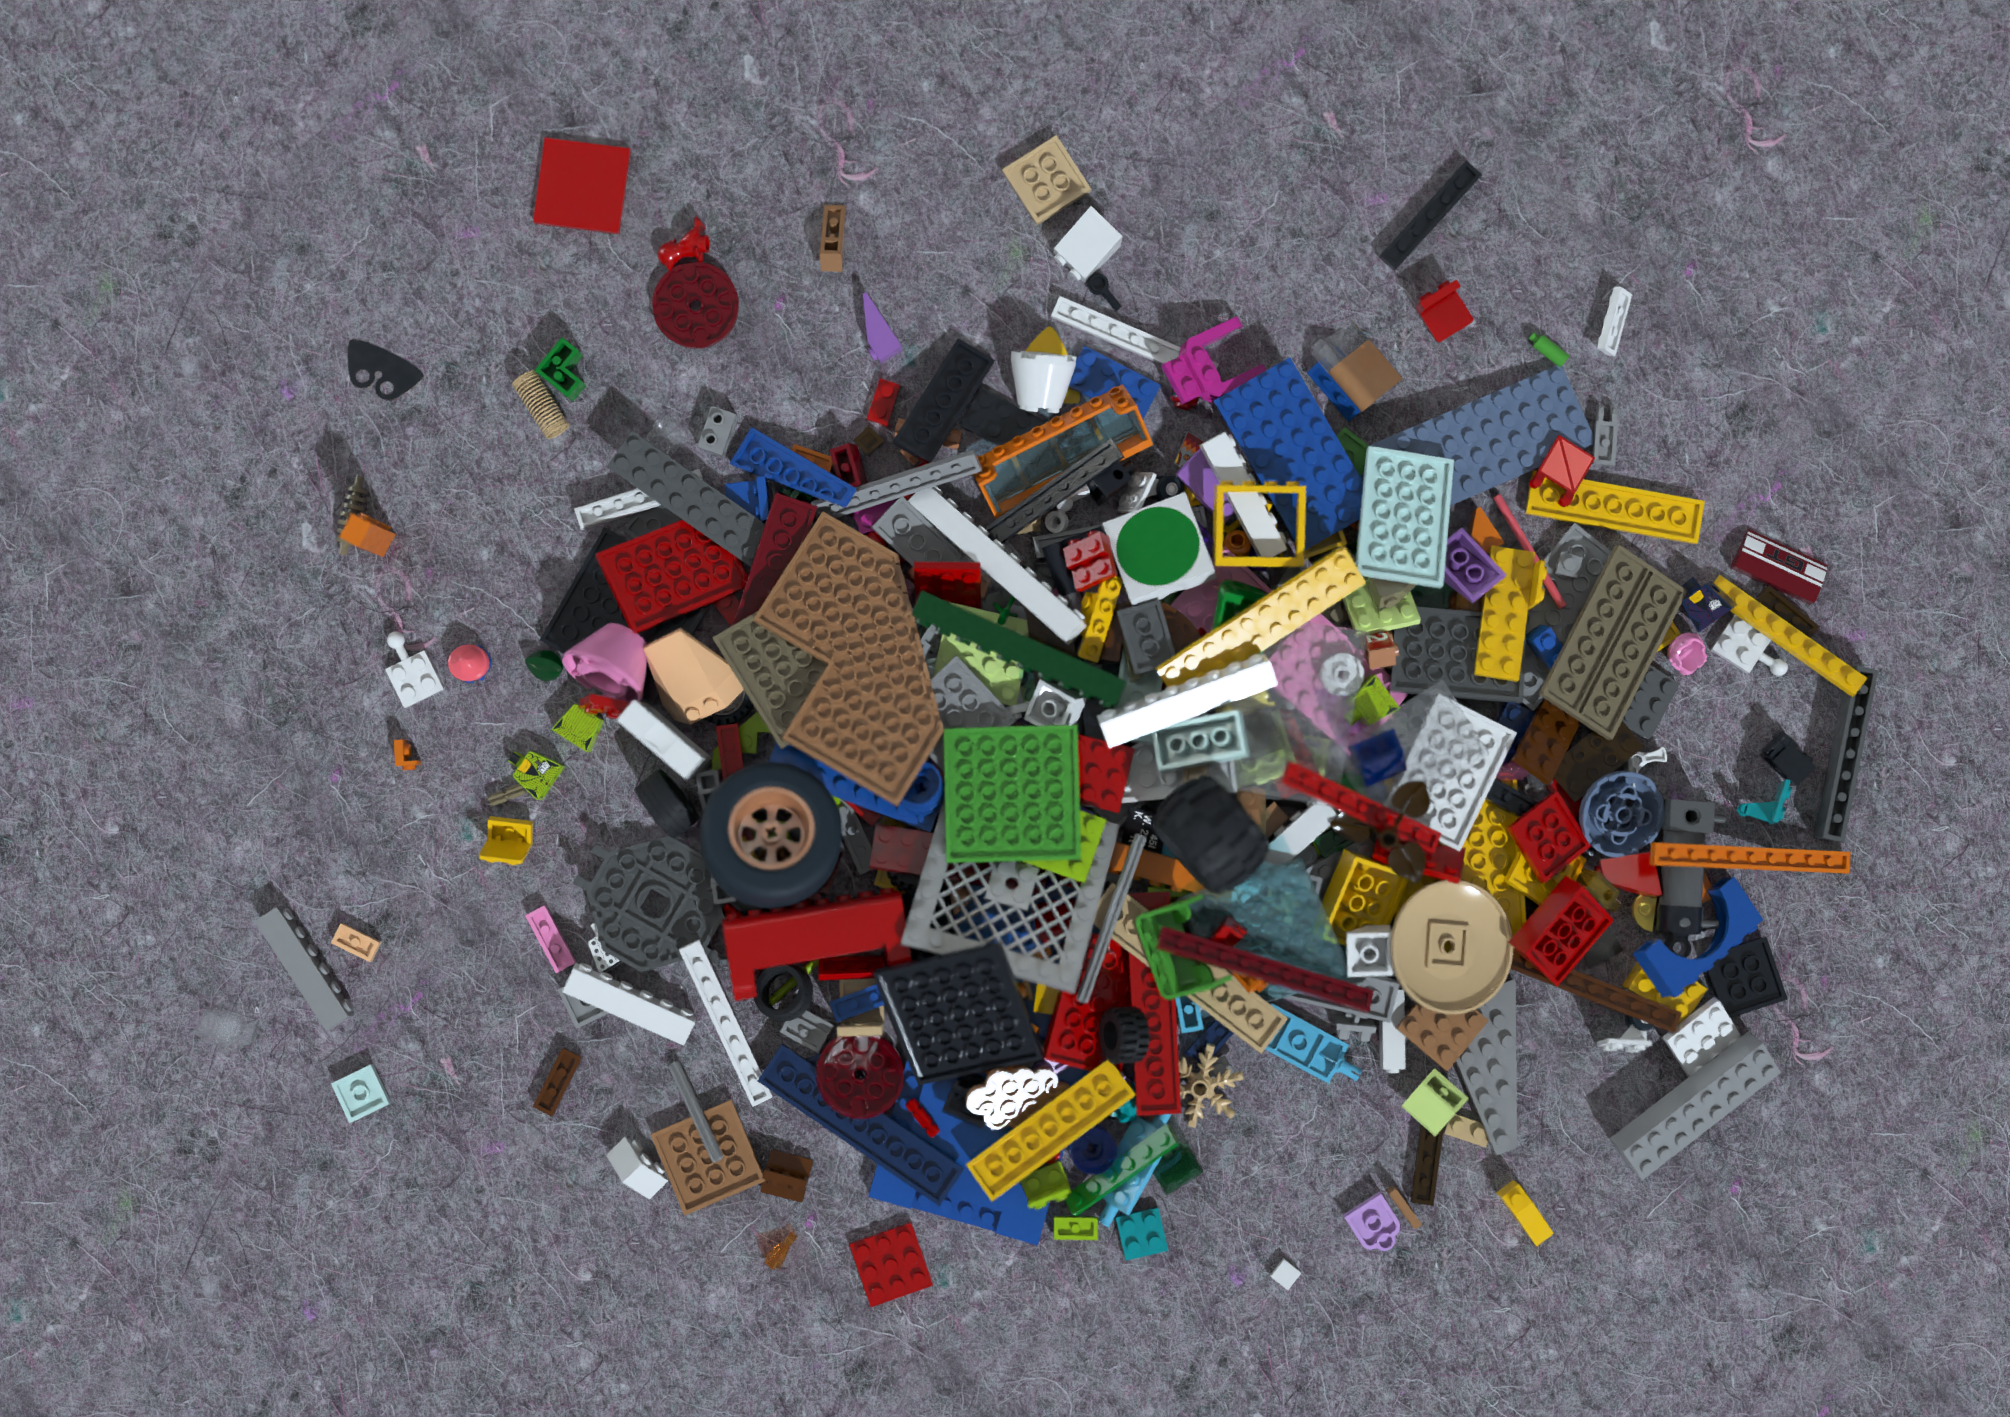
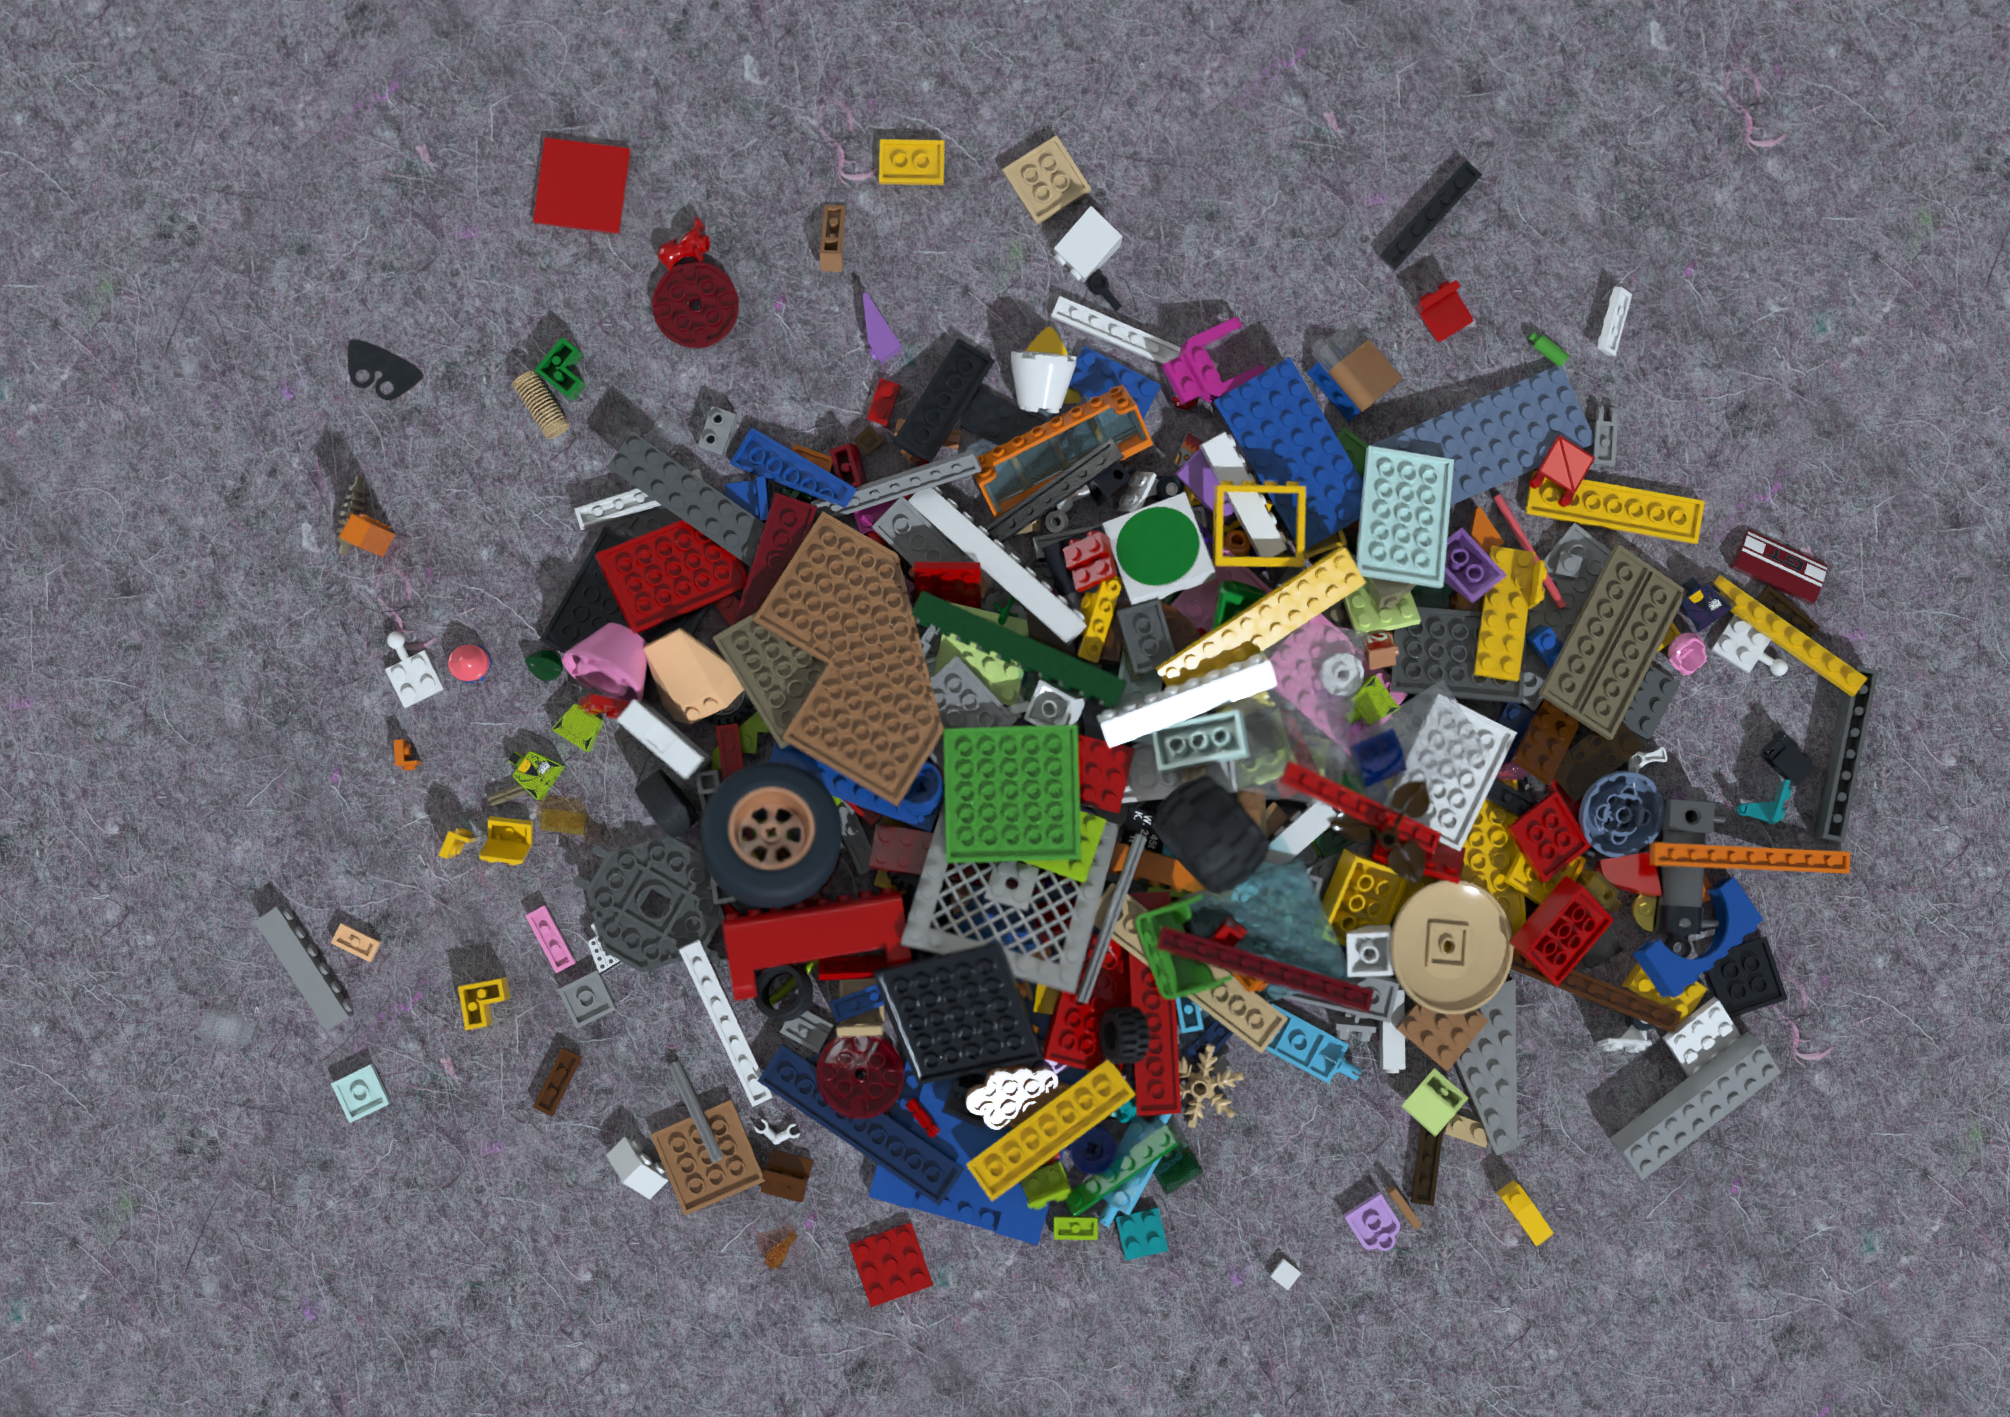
white brick [562,963,696,1045] -> none
none -> yellow bracket [438,827,477,859]
none -> yellow brick [458,977,511,1030]
none -> clear yellow plate [540,808,588,835]
none -> white arm [754,1119,801,1145]
none -> yellow plate [879,139,945,185]

